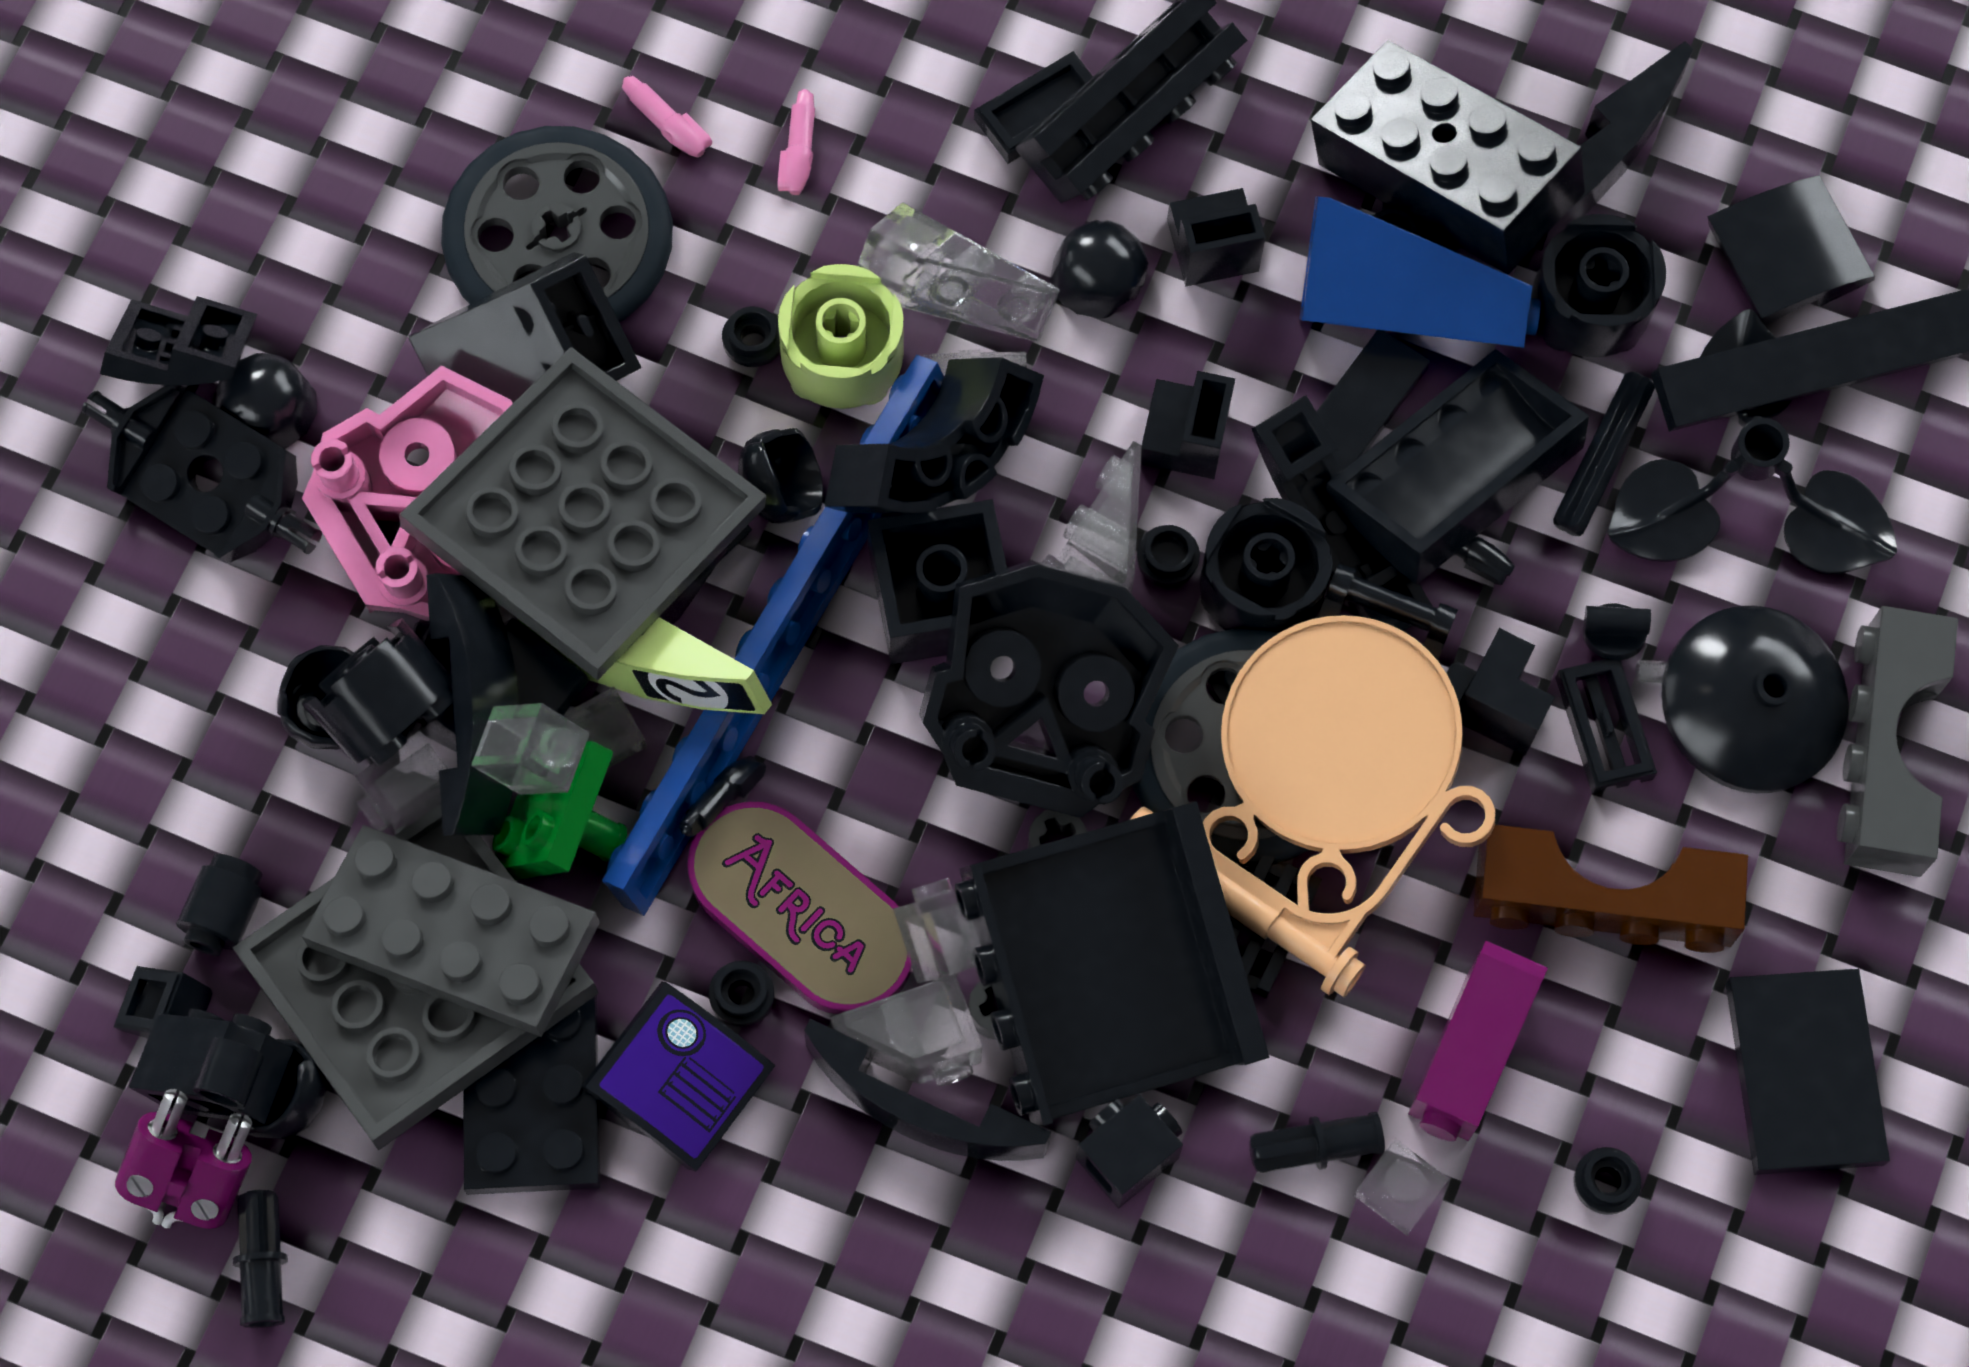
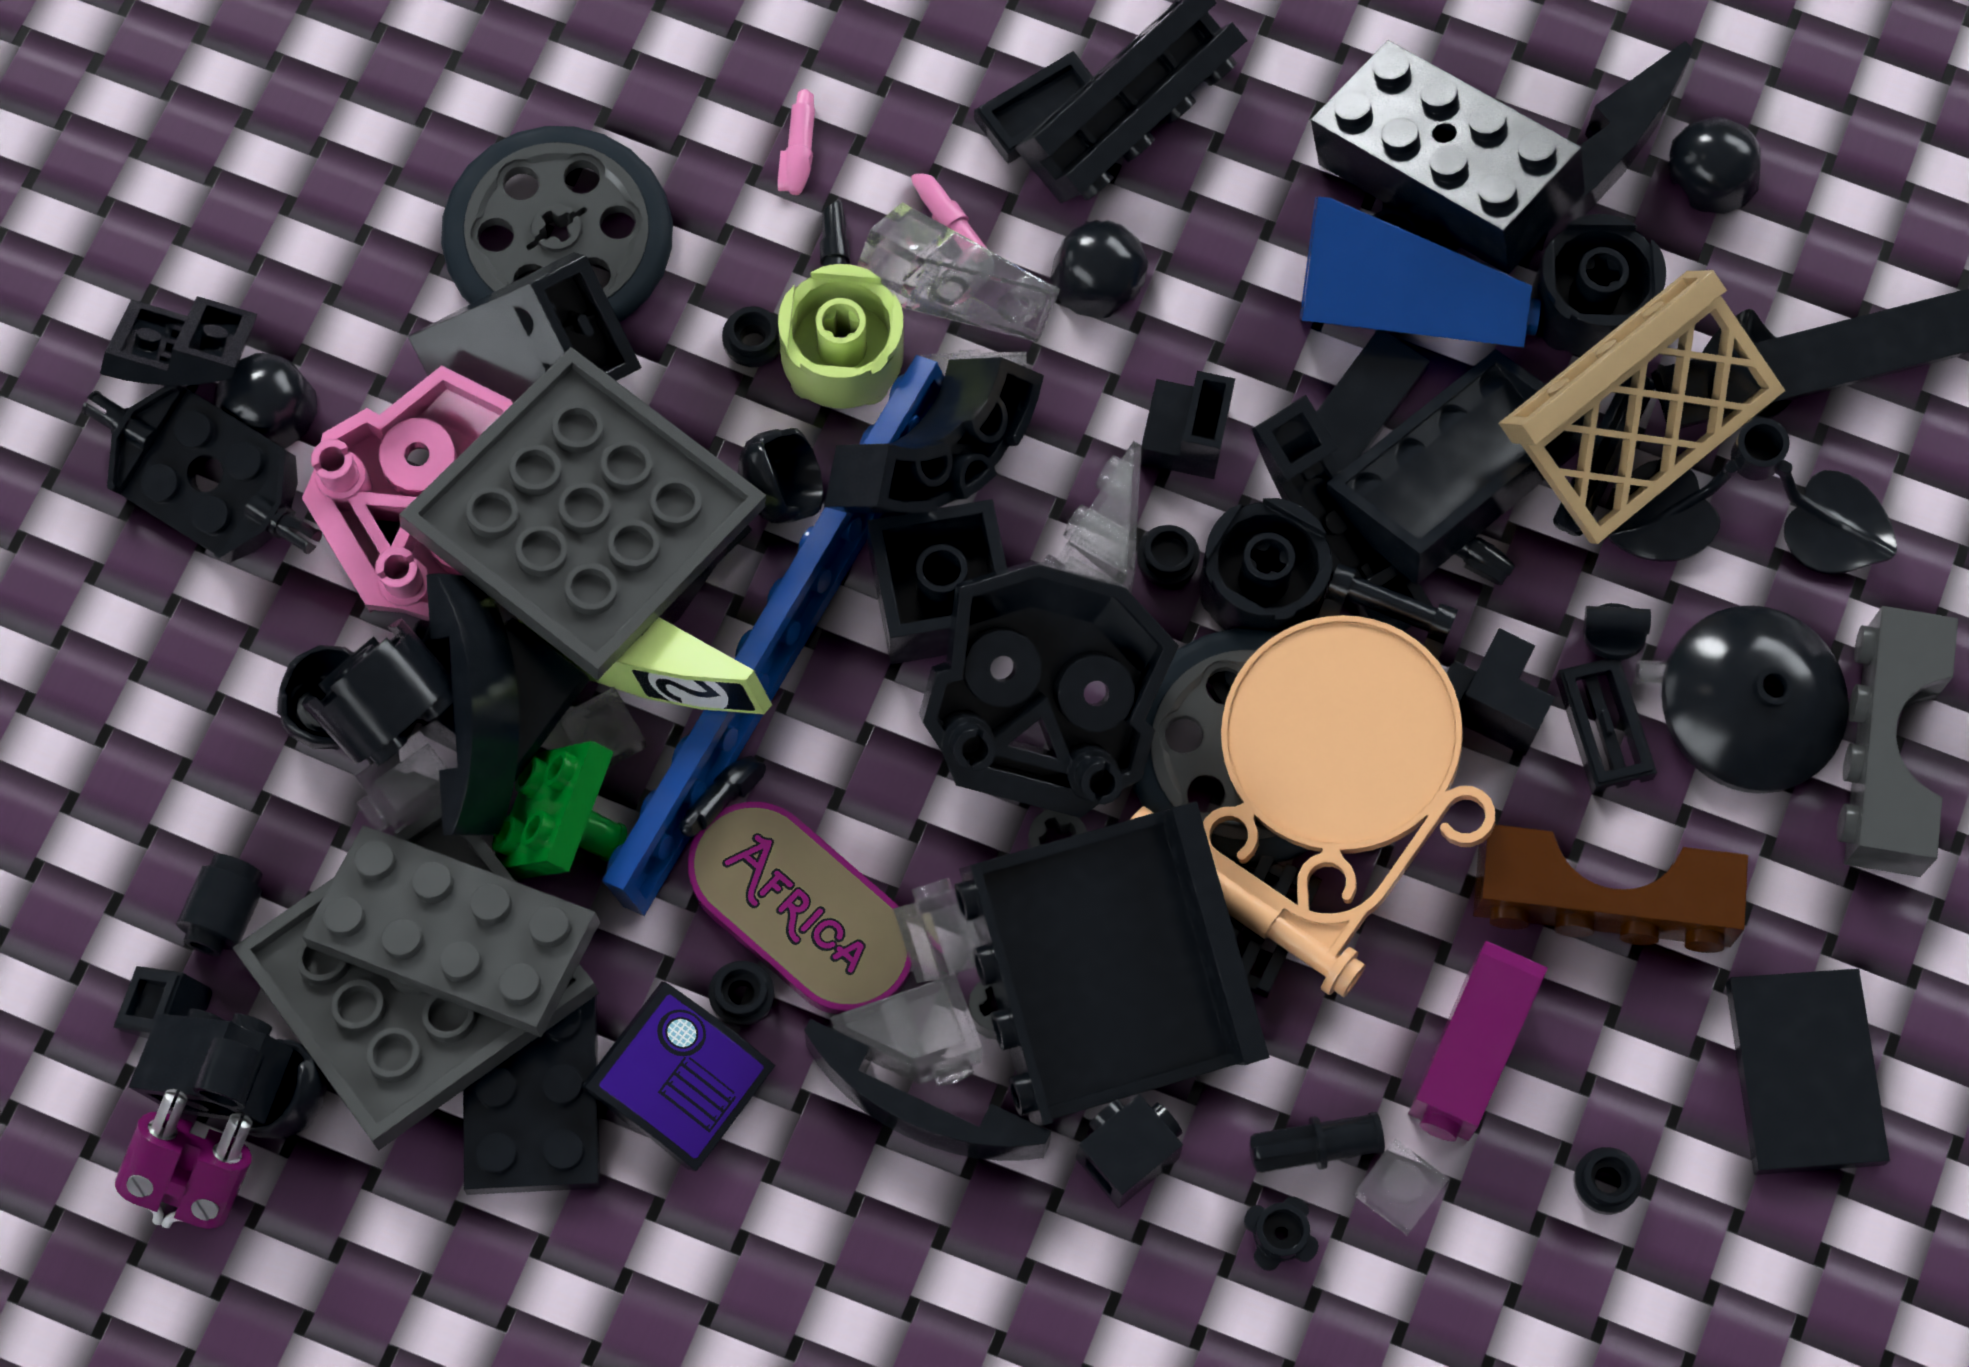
black axle [233,1189,288,1328] -> none
clear brick [471,703,590,794] -> none
bright pink piece [622,76,712,158] -> none
black piece [1167,188,1266,287] -> none
black slope [1707,175,1875,325] -> none
none -> black piece [820,199,850,266]
none -> bright pink piece [911,174,991,269]
none -> black plate [1244,1197,1319,1271]
none -> tan fence [1498,270,1785,544]
none -> black hair [1668,116,1761,214]

